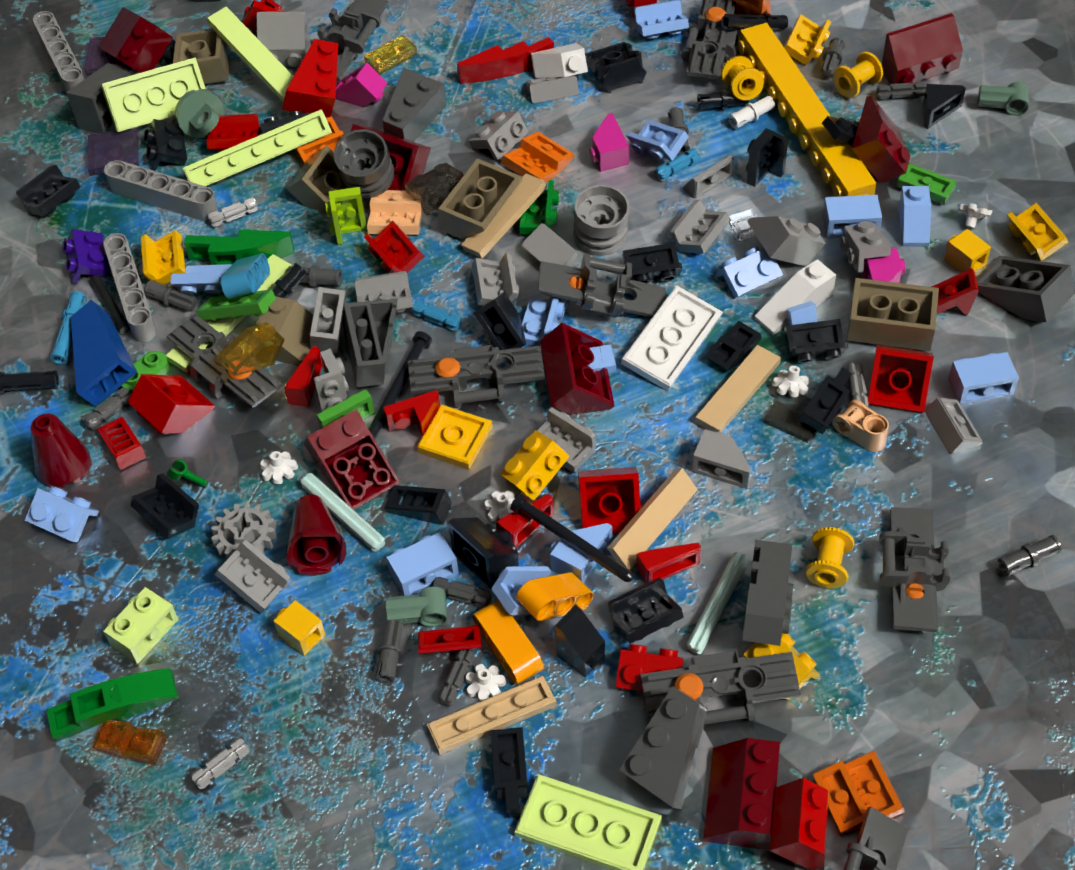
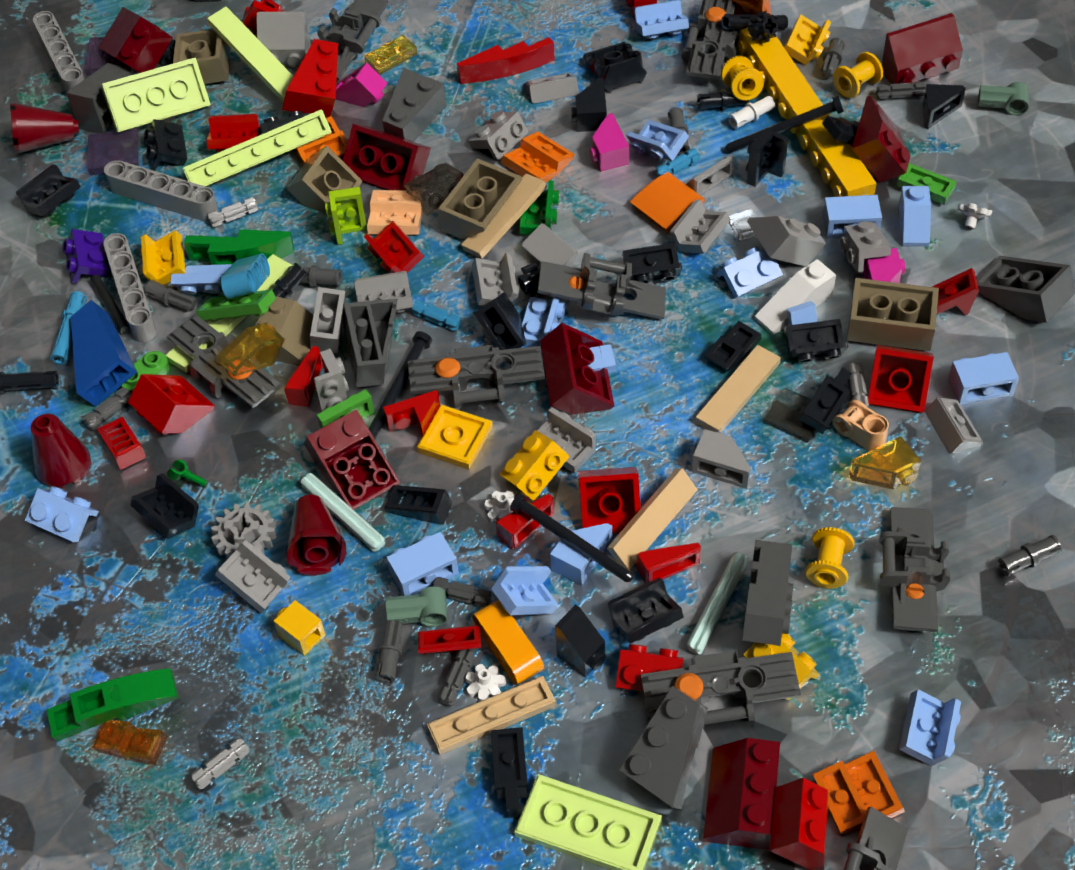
yellowish green brick [103,587,179,664] -> none
sand green tile [175,89,225,138] -> none
white plant [260,451,298,484] -> none
dark grey wheel [334,129,394,198] -> none
black slope [448,517,519,590] -> none
light orange beam [516,572,594,621] -> none
white slope [530,43,588,78] -> none
light grey wheel [573,184,630,256] -> none
white tile [621,285,723,391] -> none
white plant [772,366,809,397] -> none
yellow brick [944,229,991,273] -> none
yellow bracket [1007,203,1069,261] -> none
none -> dark red cone [10,103,79,153]
none -> black gear [517,263,542,297]
none -> black slope [571,78,607,132]
none -> orange slope [630,172,705,234]
none -> black bar [725,95,844,153]
none -> black gear [747,11,778,44]
none -> clear yellow slope [849,436,921,489]
none -> light blue bracket [899,689,961,766]

